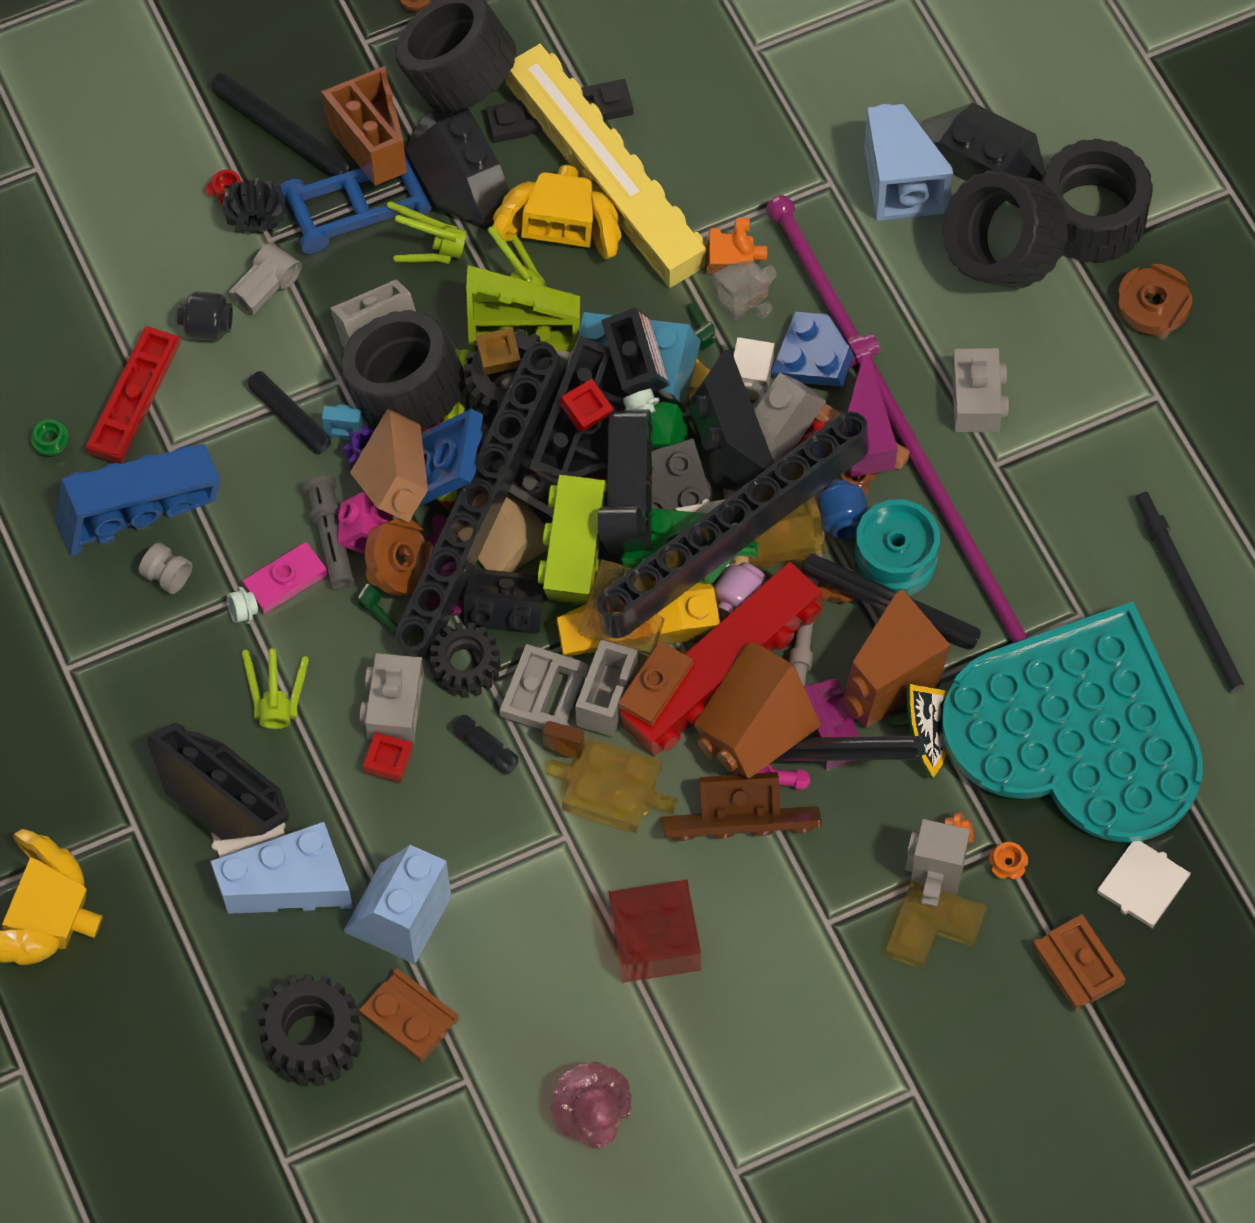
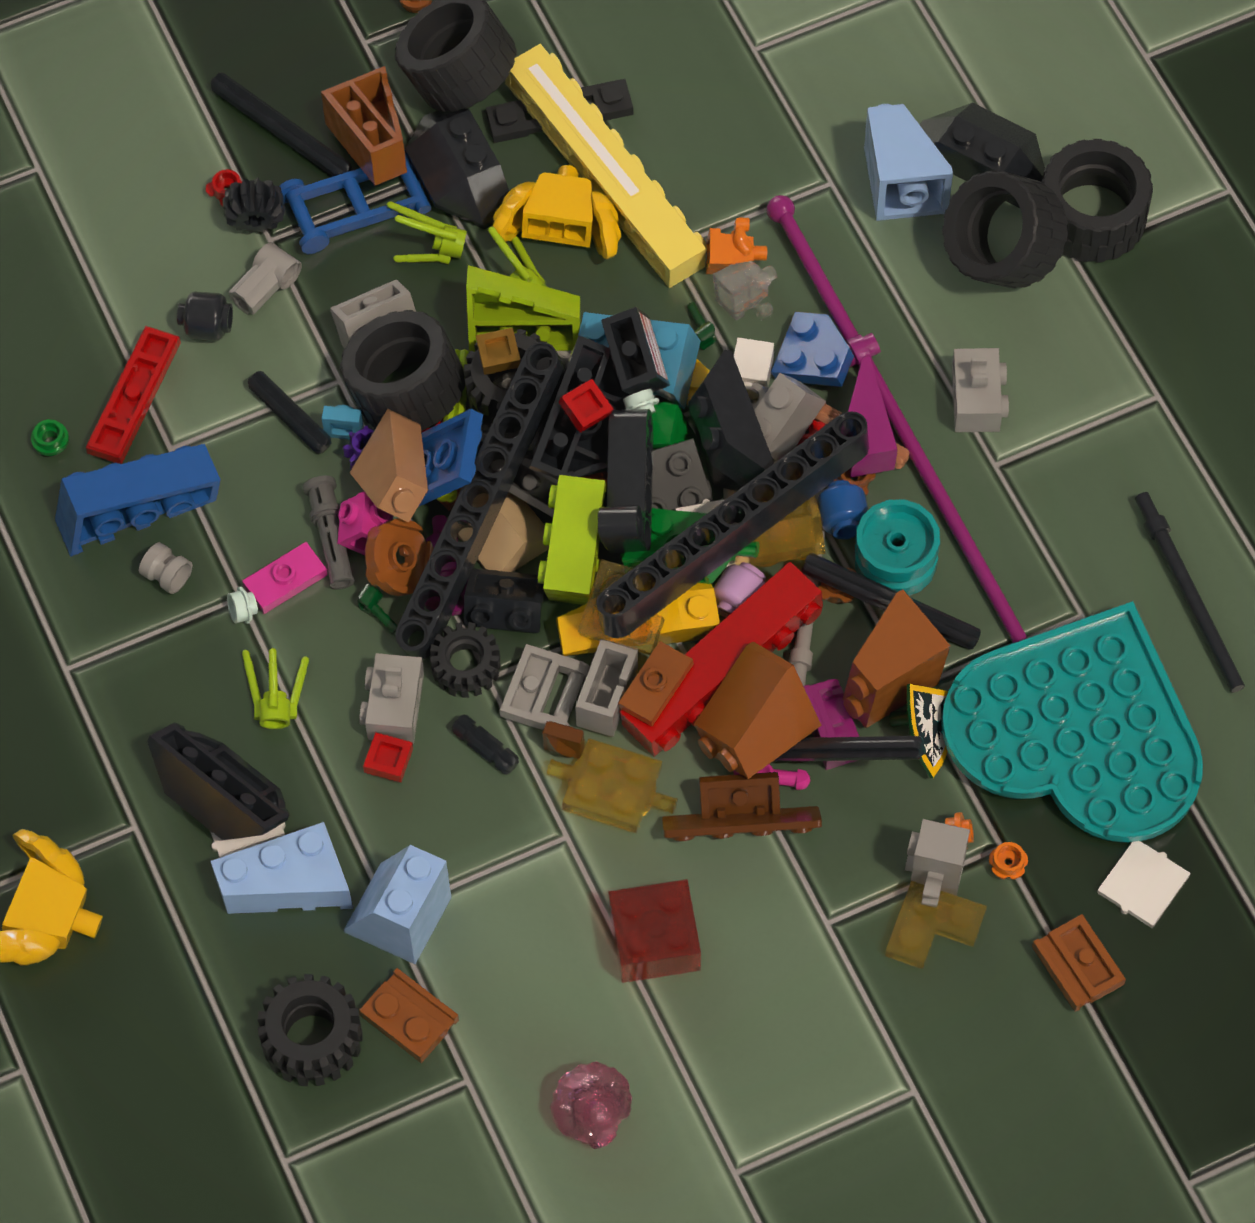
dark orange plate [1117,264,1192,338] -> none

